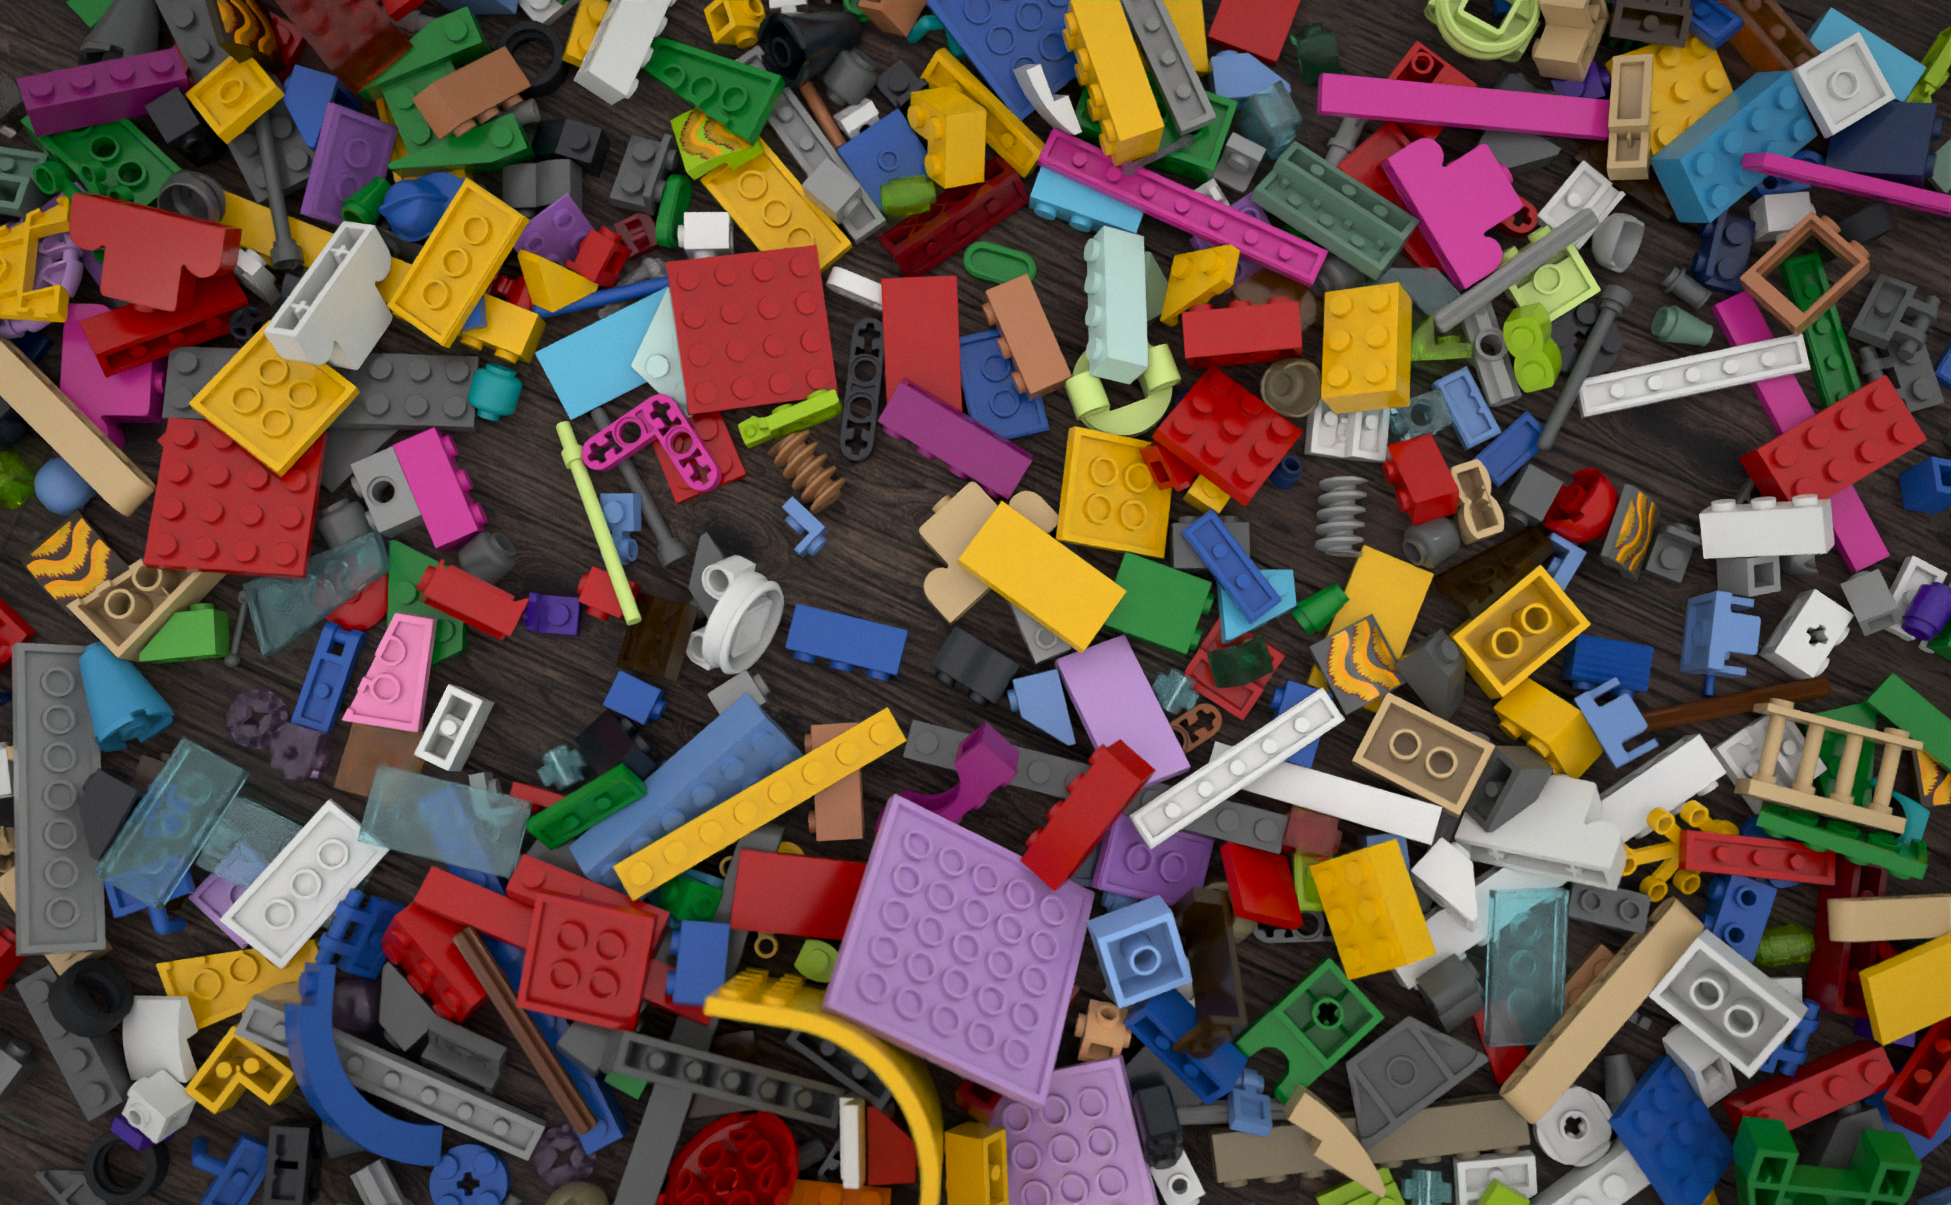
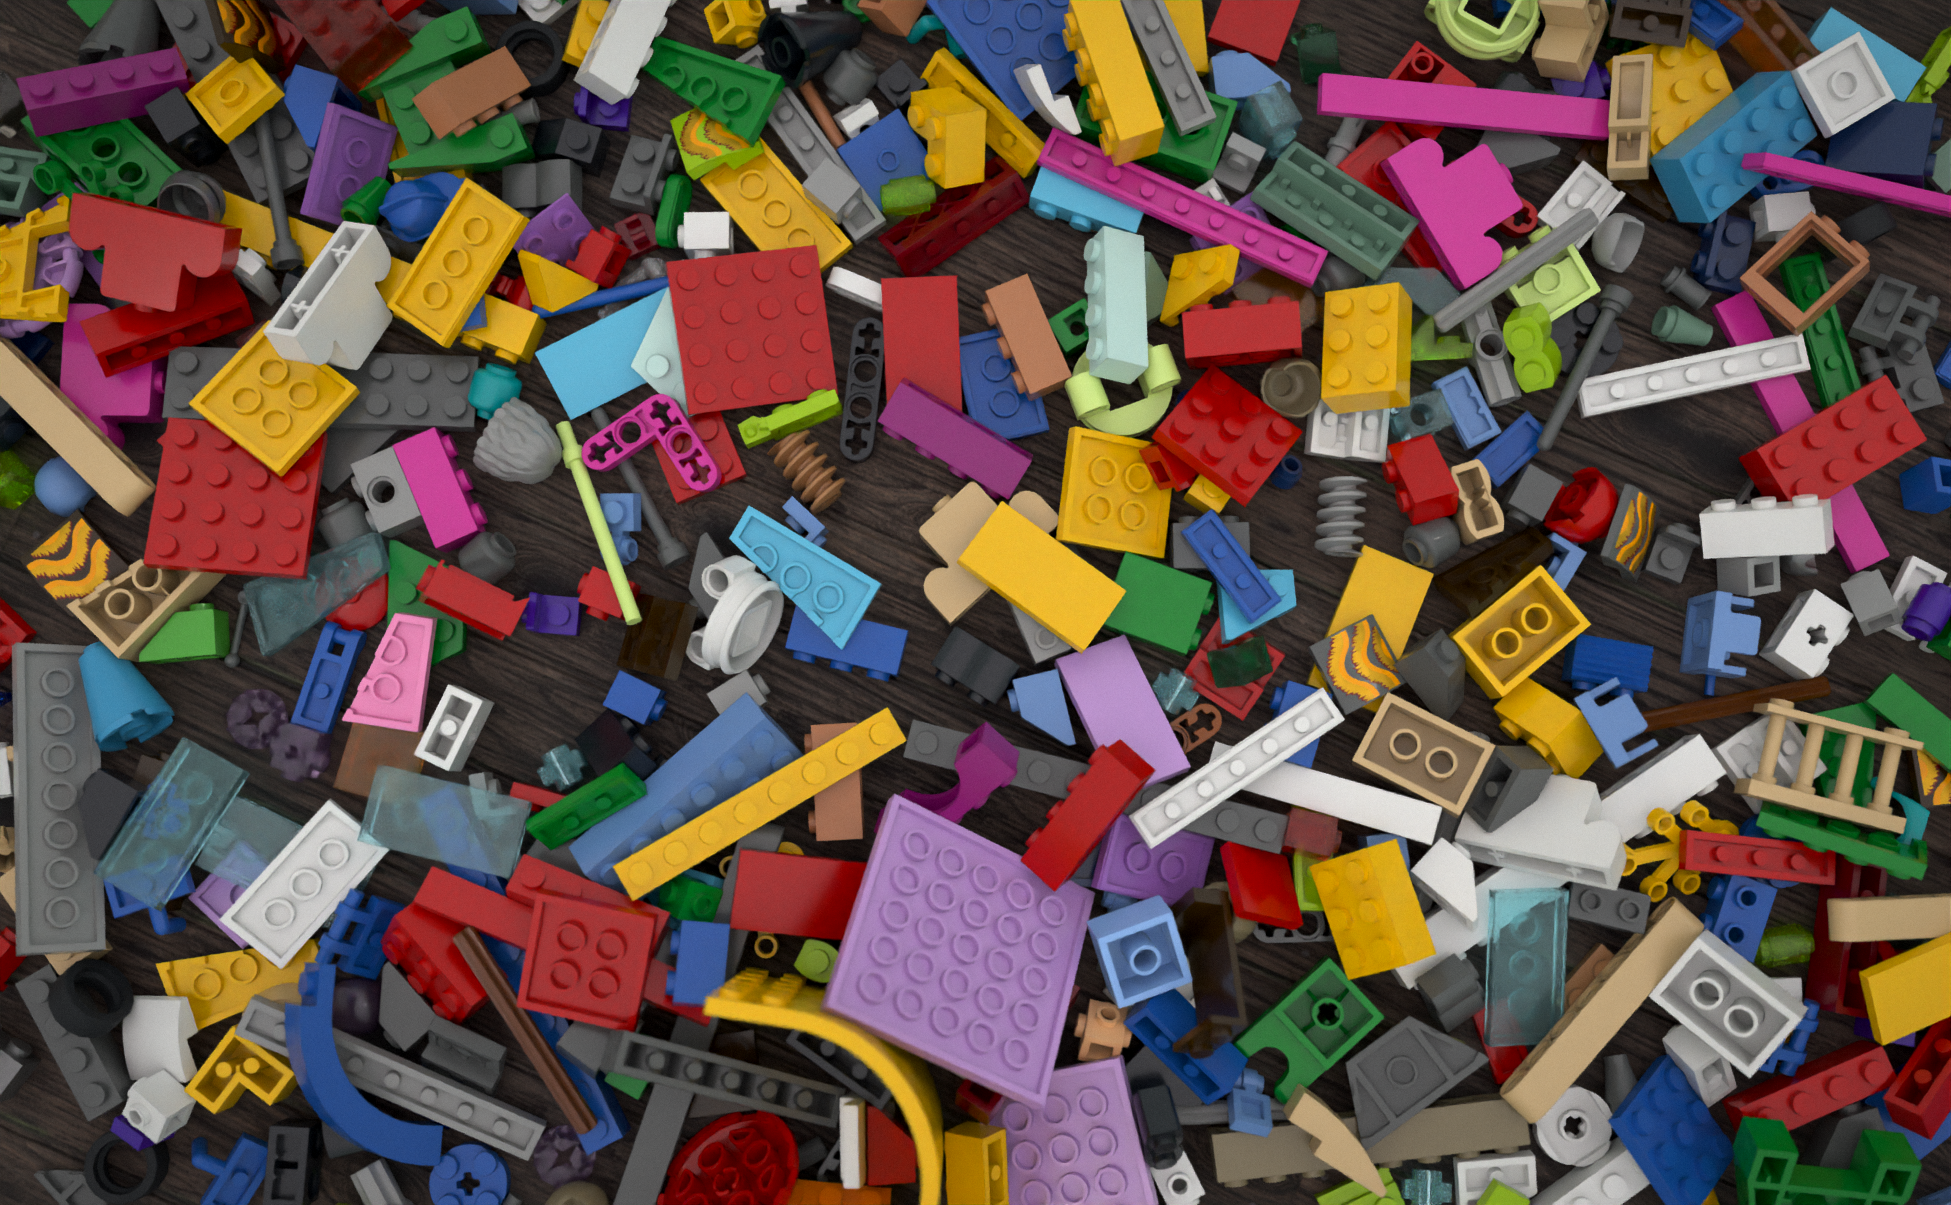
black wheel [228,305,269,346] -> none
green tile [963,241,1036,286] -> none
clear purple hinge [1121,134,1195,177] -> none
green cone [1291,582,1350,636] -> none
dark grey piece [1627,1011,1652,1031] -> none
none -> light grey hair [473,397,562,484]
none -> dark purple bracket [574,86,633,132]
none -> medium azure wing [729,506,882,650]
none -> green brick [1048,298,1089,360]

